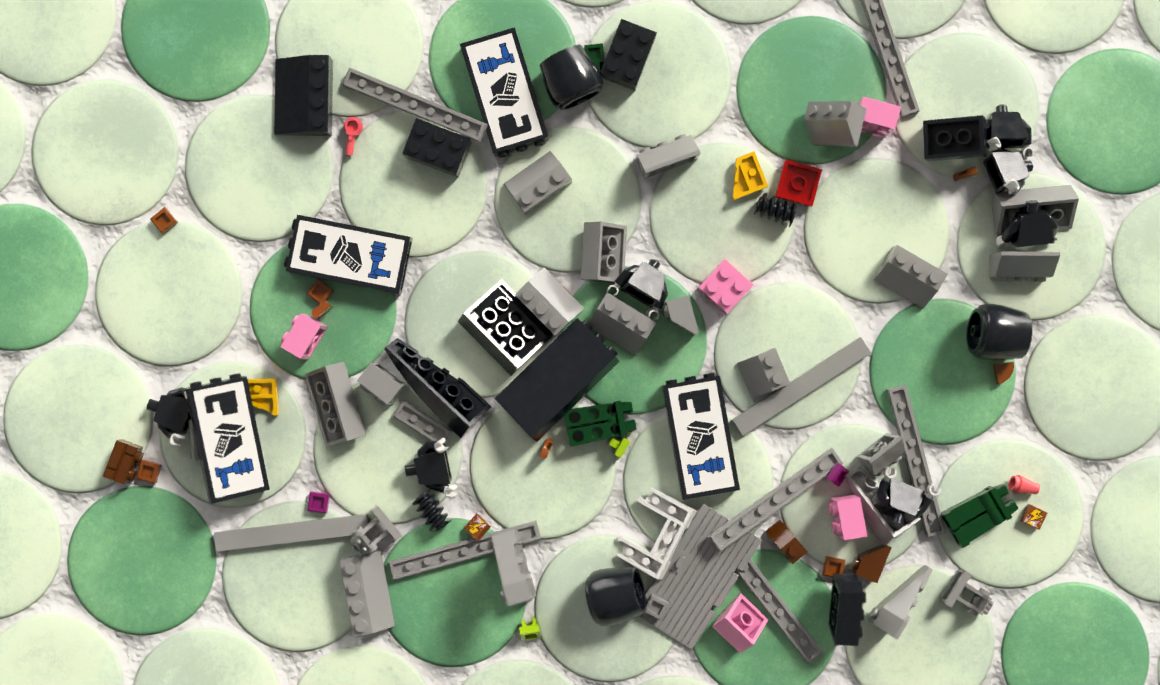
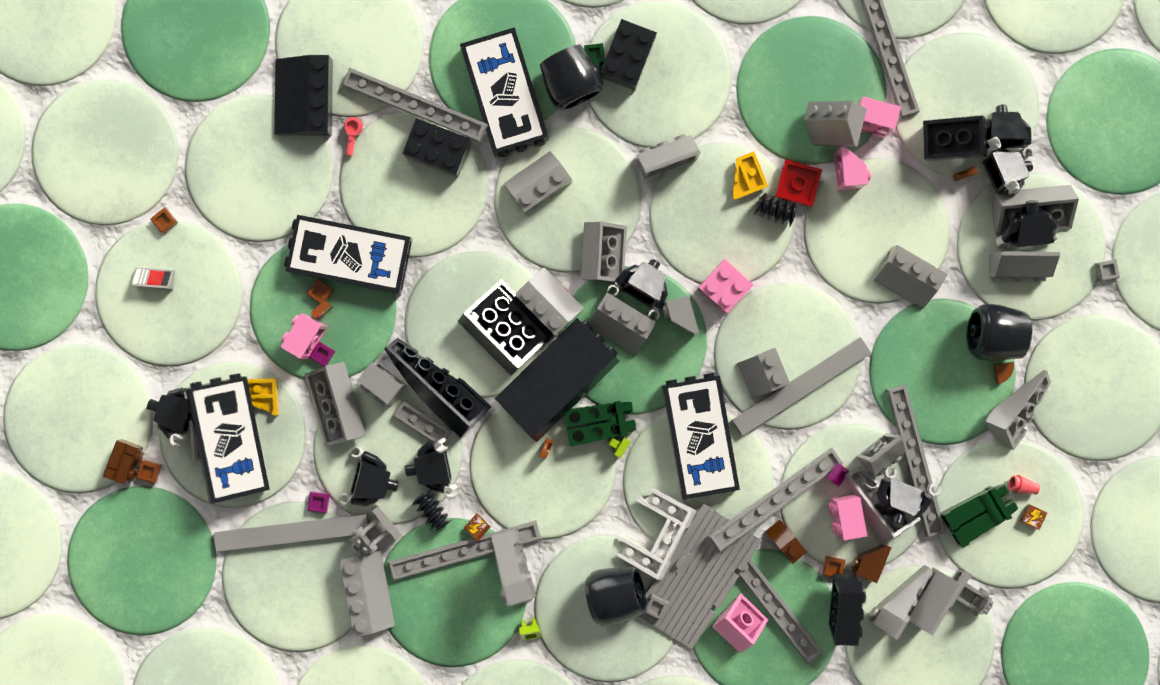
none -> slope [131,267,175,289]
none -> magenta tile [309,341,336,367]
none -> black torso [340,446,398,506]
none -> bright pink slope [834,147,871,191]
none -> light grey slope [907,567,963,636]
none -> light grey wedge [985,370,1051,450]
none -> light grey tile [1095,259,1120,282]

